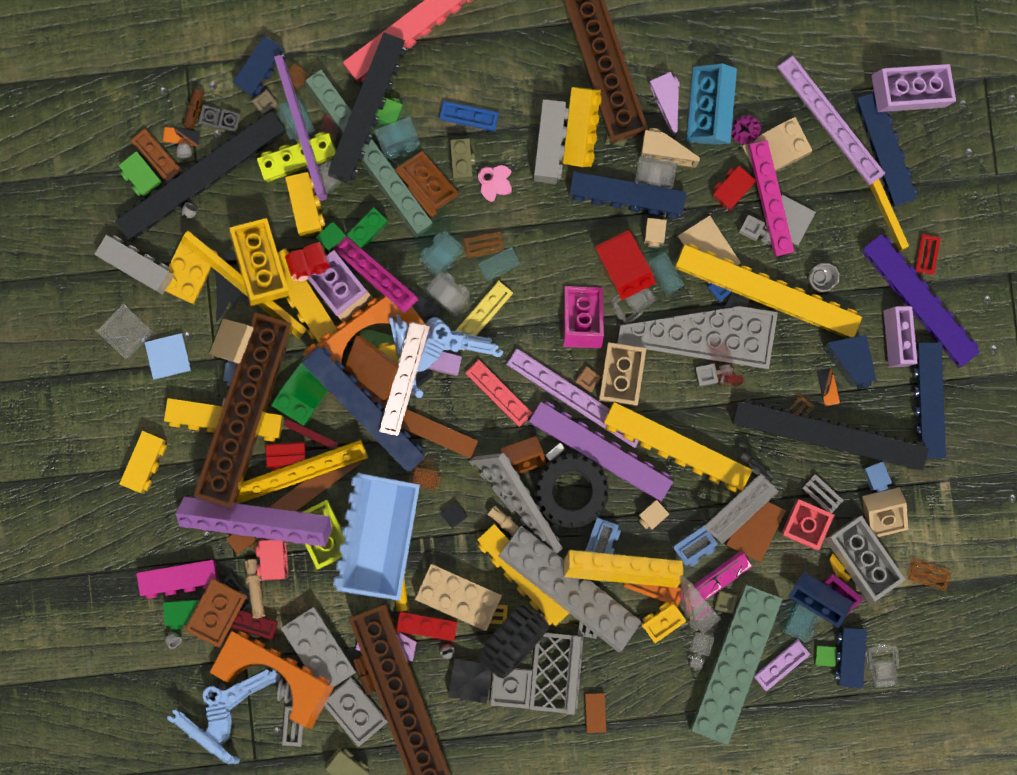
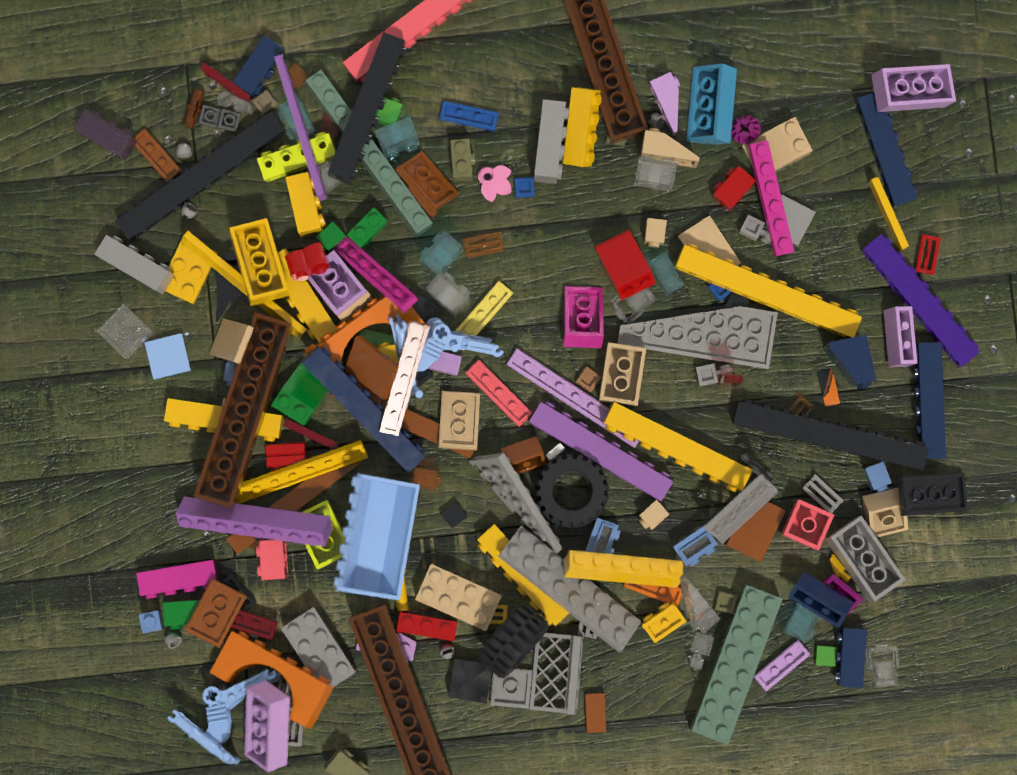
bright green brick [119,151,163,198] -> none
yellow brick [120,431,167,494] -> none
sticker [163,127,200,147] -> none
tan pin [245,559,265,618] -> none
light grey tile [324,677,387,747] -> none
reddish brown axle [353,656,376,695] -> none
clear light blue tile [478,247,521,282] -> none
tan pin [487,505,519,536] -> none
dark blue brick [569,172,686,219] -> none
dark pink tile [679,551,752,611] -> none
lavender tile [777,56,885,186] -> none
light grey hair [808,263,840,292] -> none
clear orange tile [908,561,952,591] -> none
none -> clear purple brick [73,109,137,160]
none -> medium blue brick [139,610,165,634]
none -> dark red tile [200,62,252,104]
none -> clear plate [217,92,254,114]
none -> lavender brick [245,680,290,772]
none -> tan tile [438,391,480,451]
none -> blue tile [514,177,535,198]
none -> light grey hinge [648,113,665,129]
none -> black tile [897,473,968,516]

